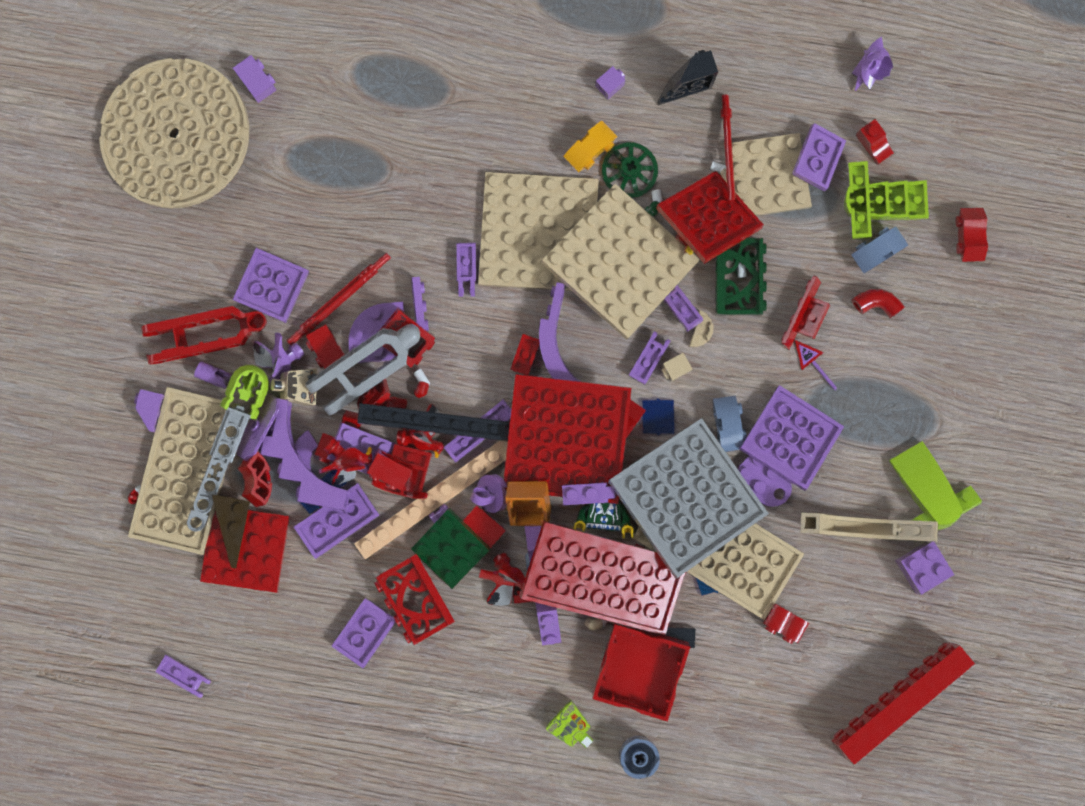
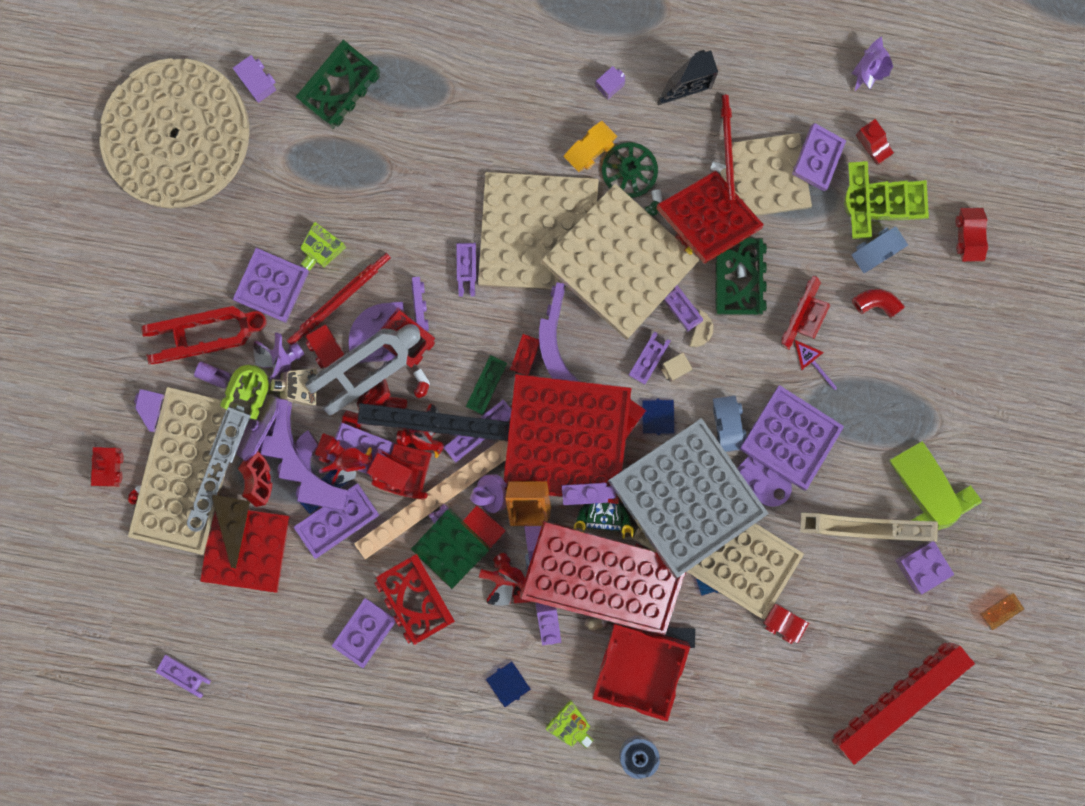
none -> red brick [91,447,124,487]
none -> dark green fence [295,39,380,129]
none -> torso [300,222,346,271]
none -> dark green plate [465,355,508,415]
none -> clear blue piece [486,661,531,707]
none -> clear orange plate [980,593,1024,631]

